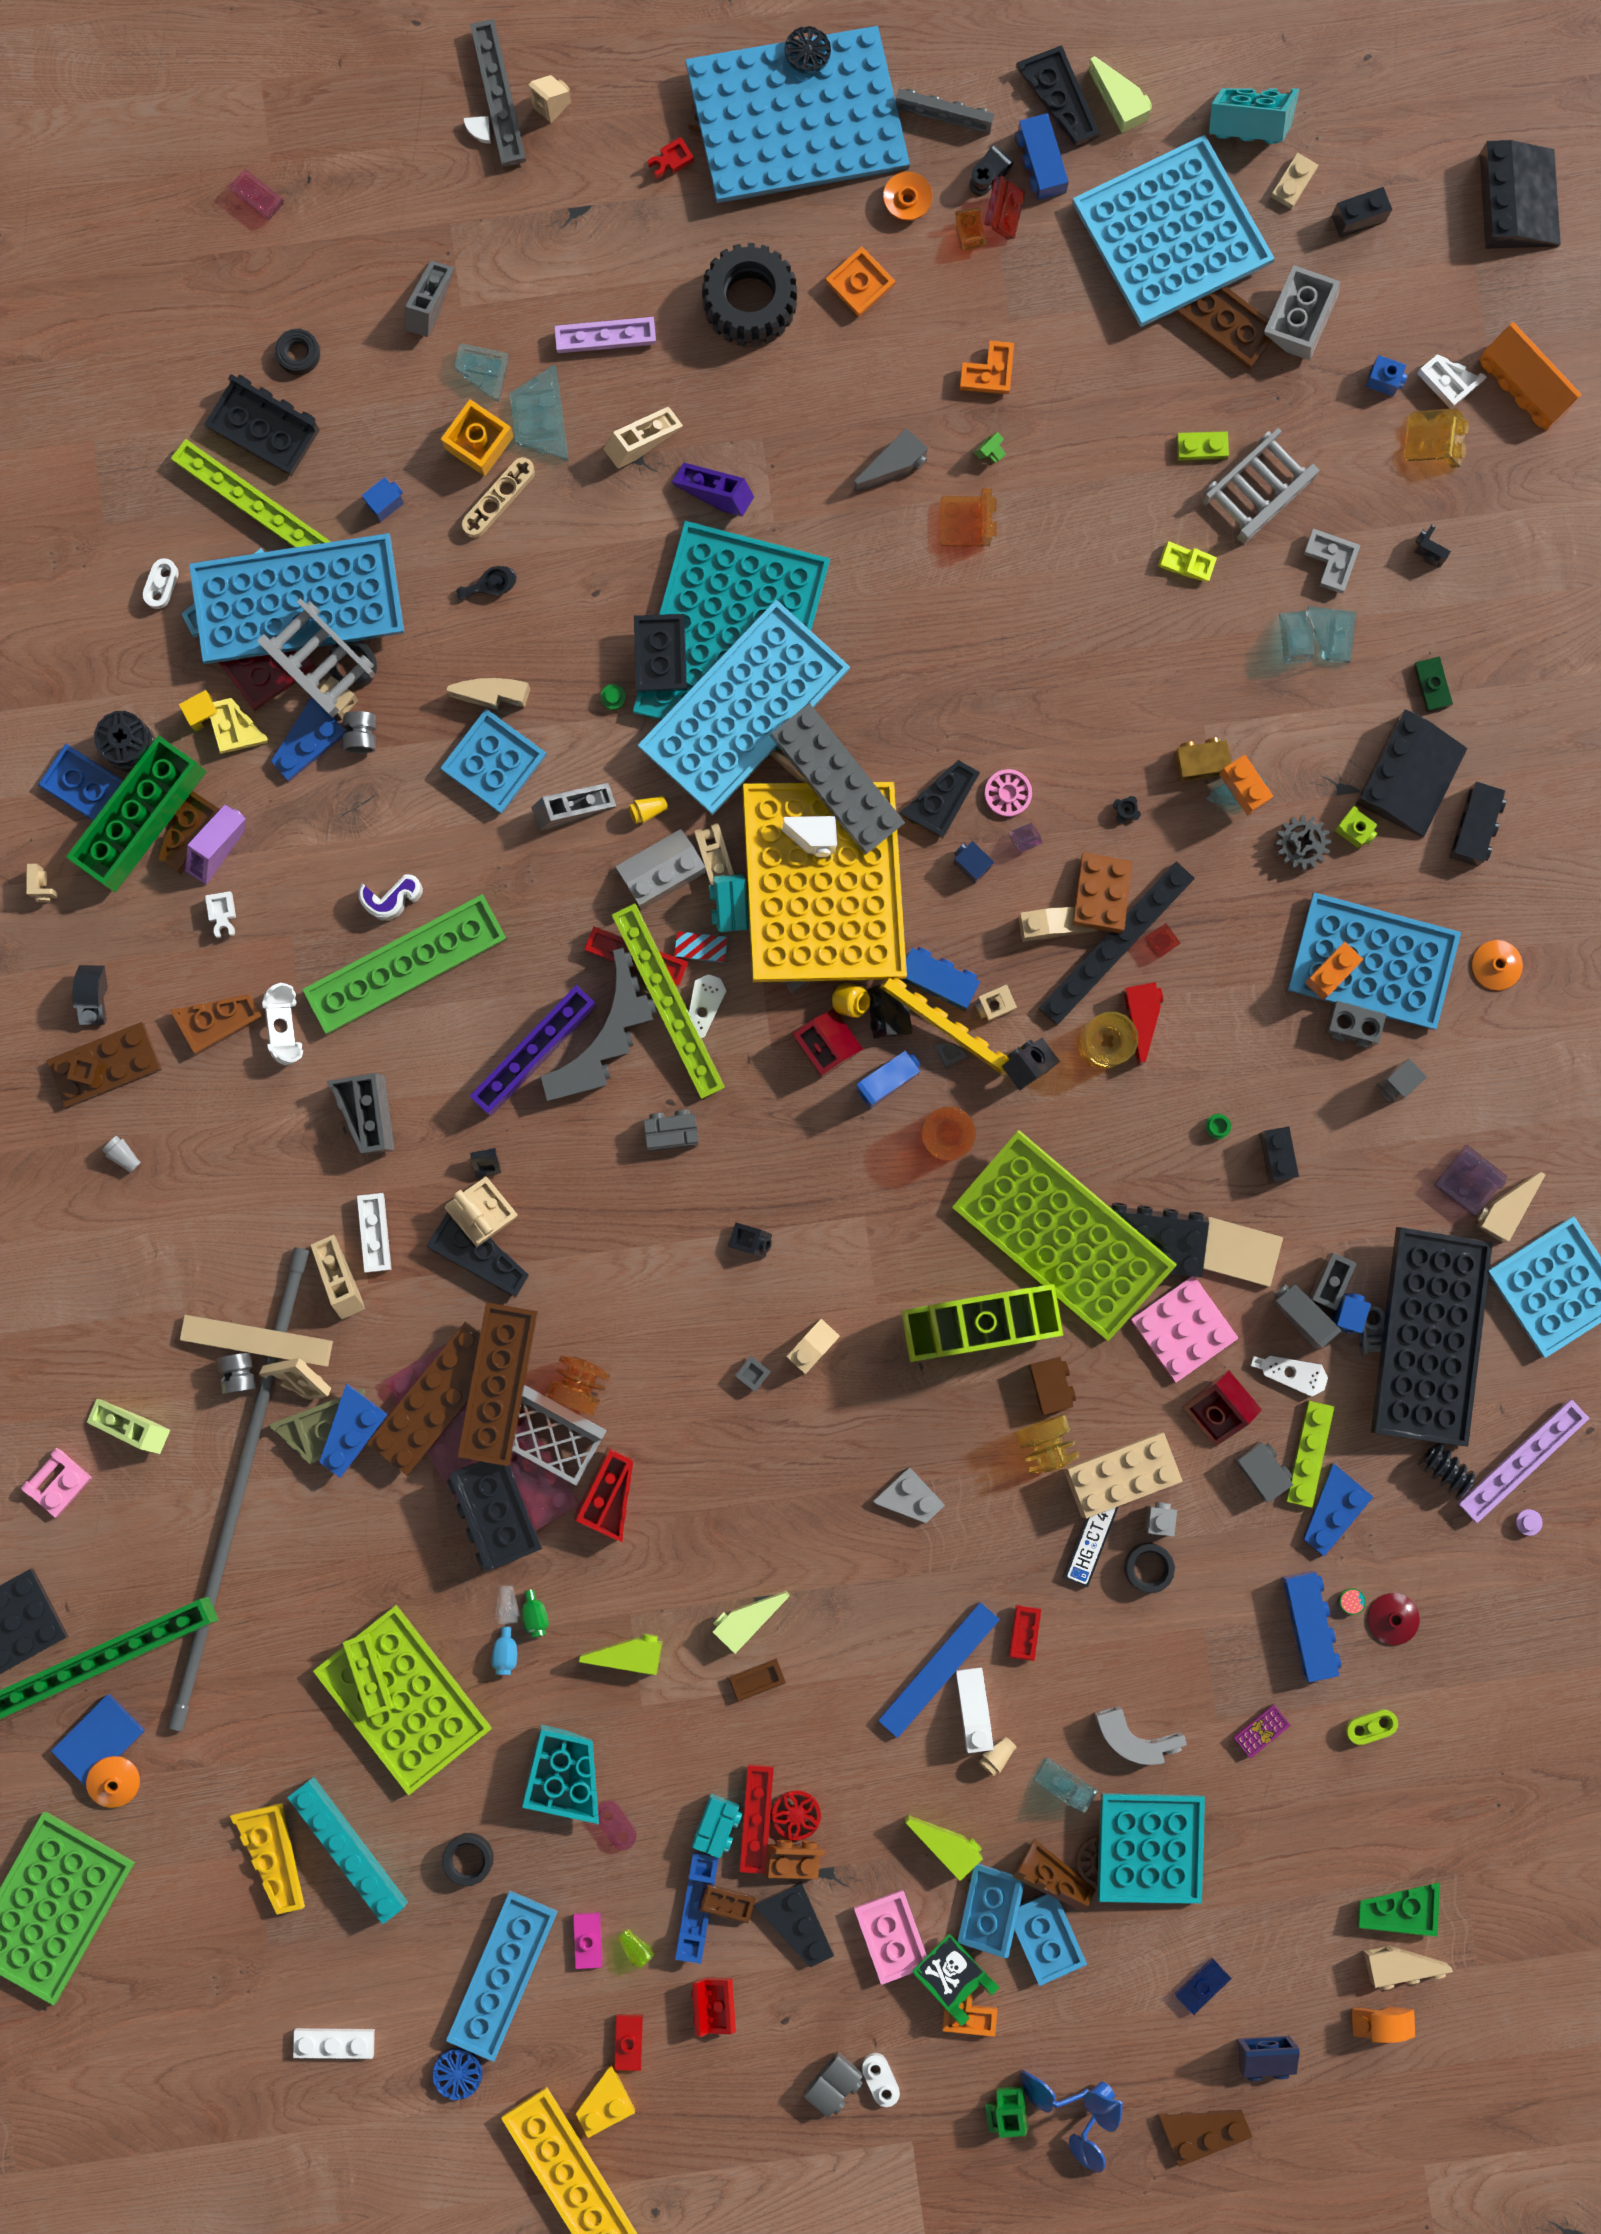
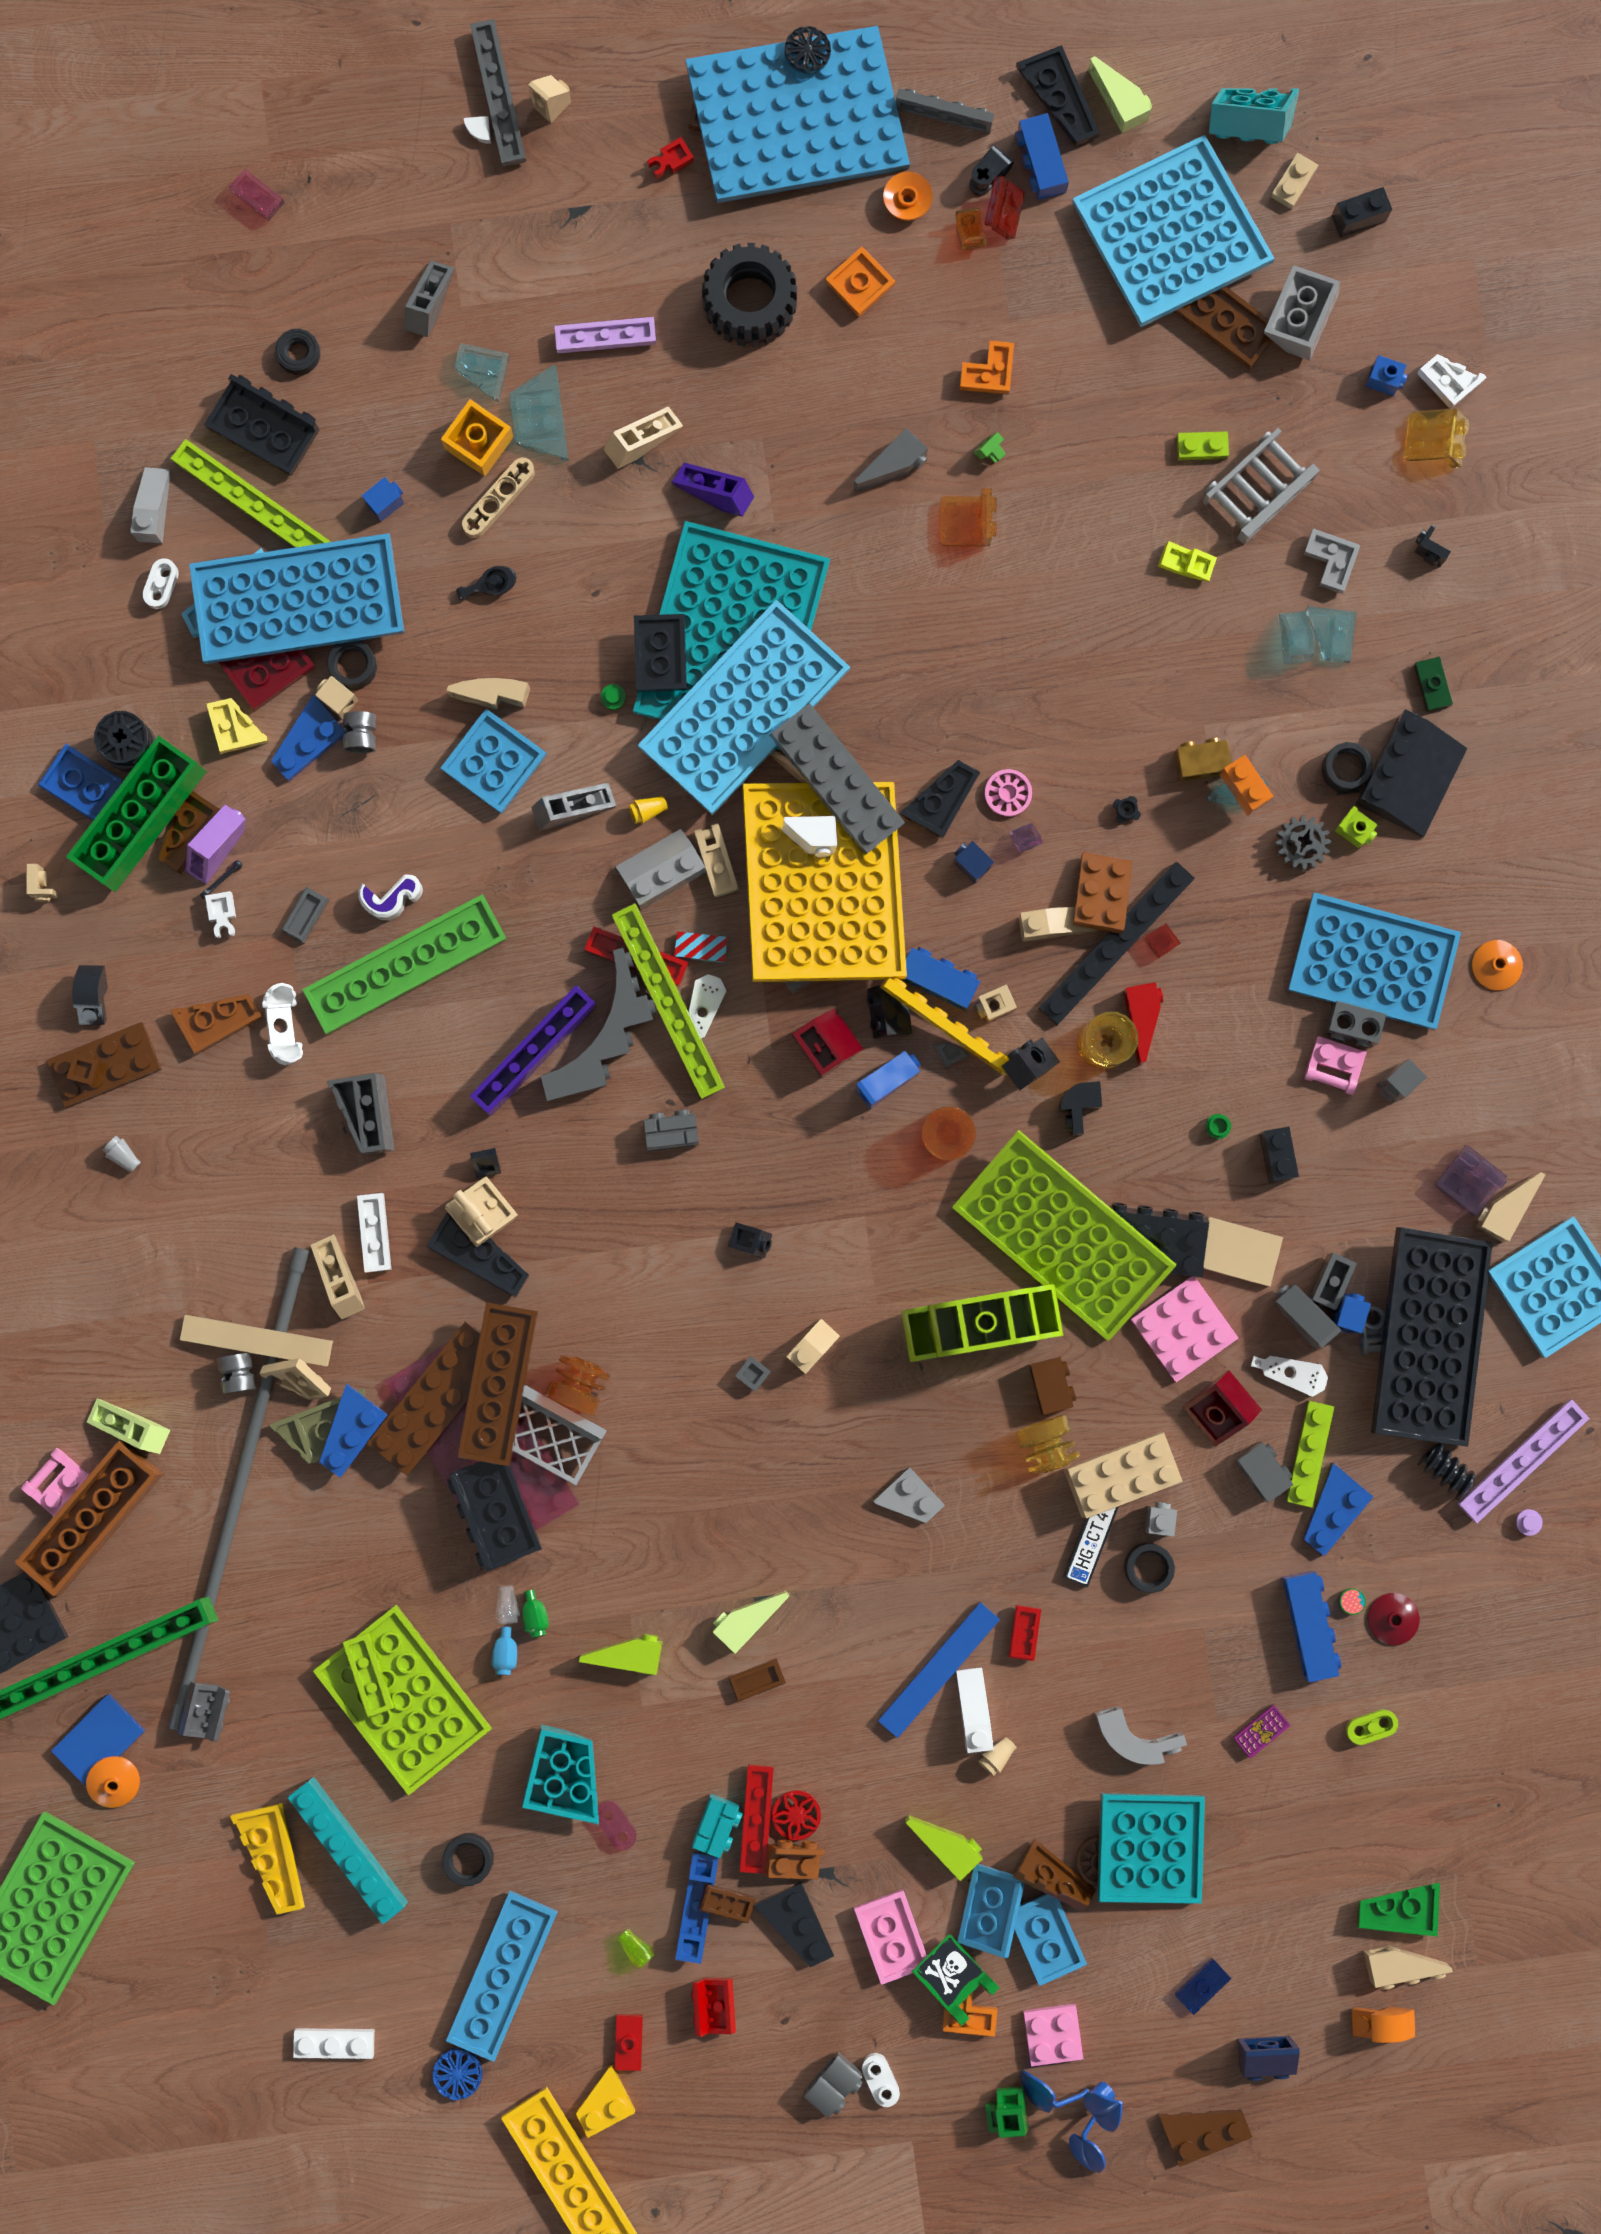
yellow panel [179,690,218,732] -> none
light grey fence [257,598,376,718] -> none
dark pink plate [573,1912,602,1969] -> none
red wedge [574,1447,633,1542] -> none
teal brick [709,874,749,932] -> none
yellow head [832,983,870,1018] -> none
clear light blue slope [1033,1757,1098,1813] -> none
orange brick [1304,942,1363,1000] -> none
black brick [1449,781,1507,866] -> none
orange slope [1479,322,1582,431] -> none
black slope [1480,140,1561,249] -> none
none -> dark orange brick [15,1441,164,1596]
none -> light grey slope [131,467,171,544]
none -> flat silver bracket [178,1682,230,1742]
none -> black hinge [200,860,242,899]
none -> dark grey tile [281,887,329,944]
none -> bright pink plate [1023,2003,1083,2066]
none -> black brick [1059,1081,1102,1136]
none -> bright pink plate [1304,1036,1367,1095]
none -> black tyre [1322,742,1373,793]

